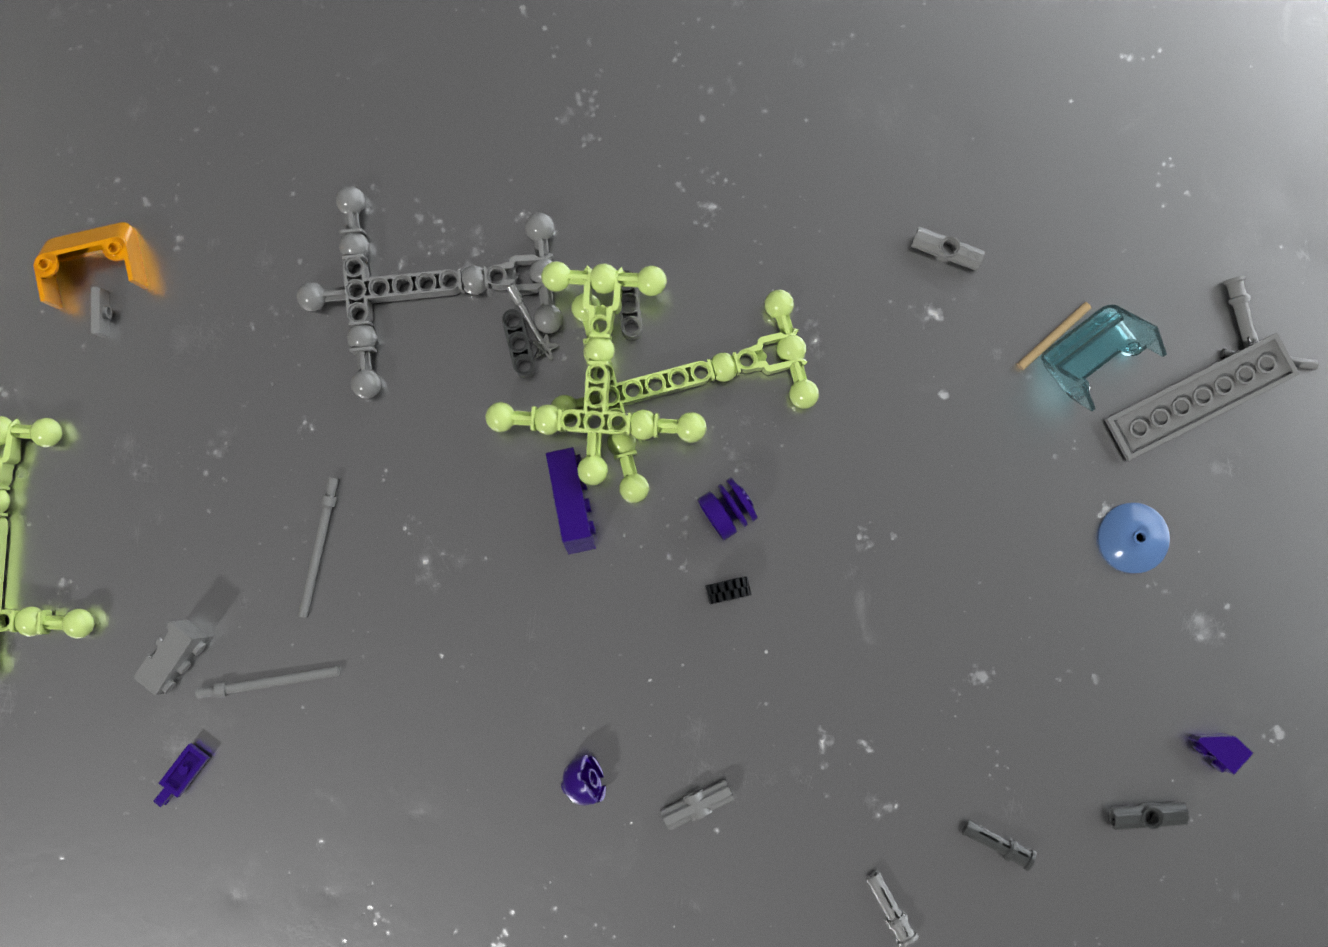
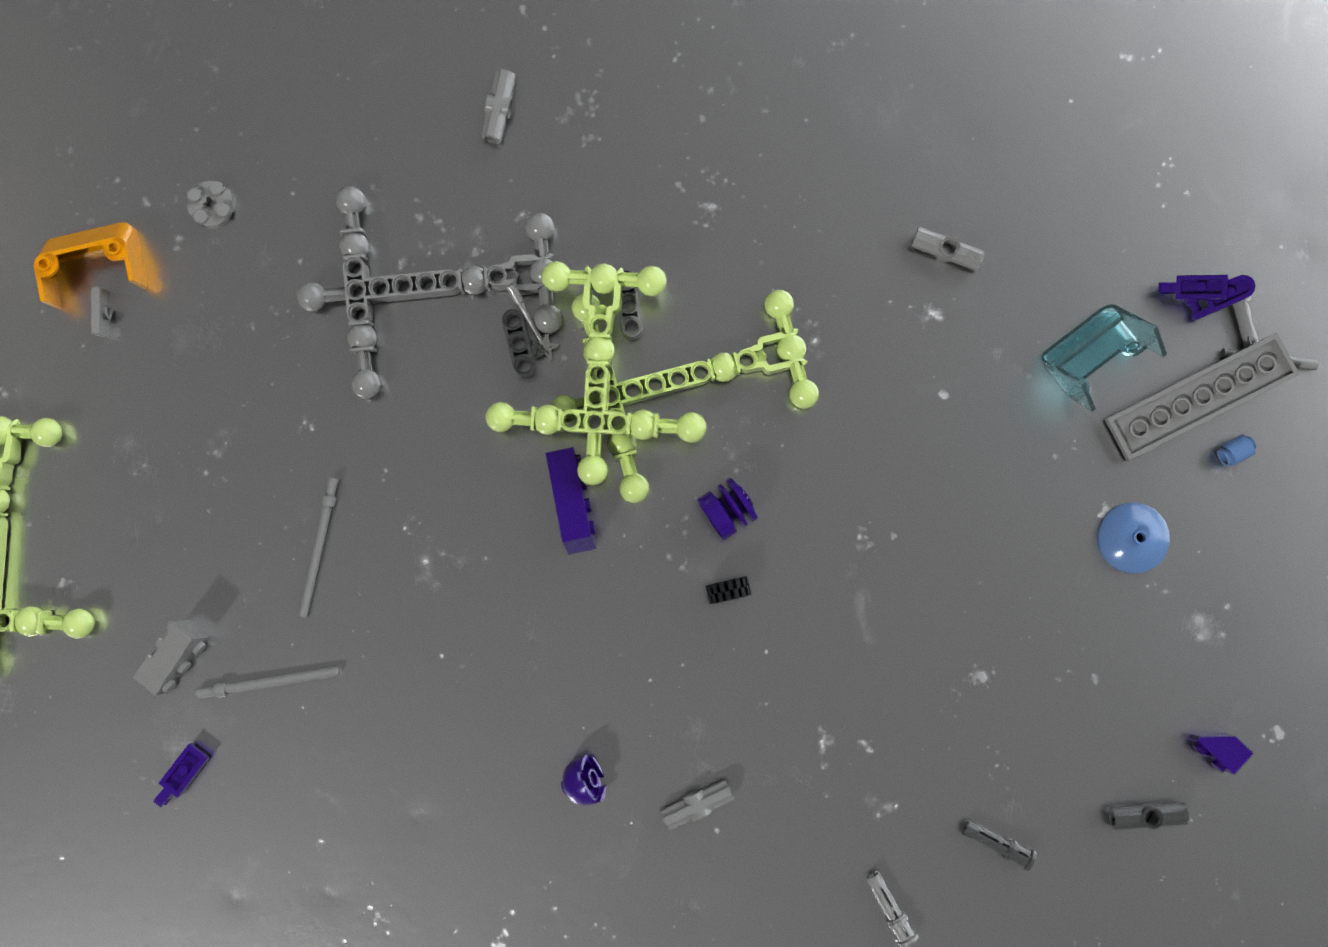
tan bar [1017,302,1092,370] -> none
none -> light grey plate [187,181,236,228]
none -> light grey piece [481,69,516,143]
none -> dark purple plate [1158,275,1229,300]
none -> dark purple plate [1184,275,1256,321]
none -> medium blue brick [1217,434,1256,467]

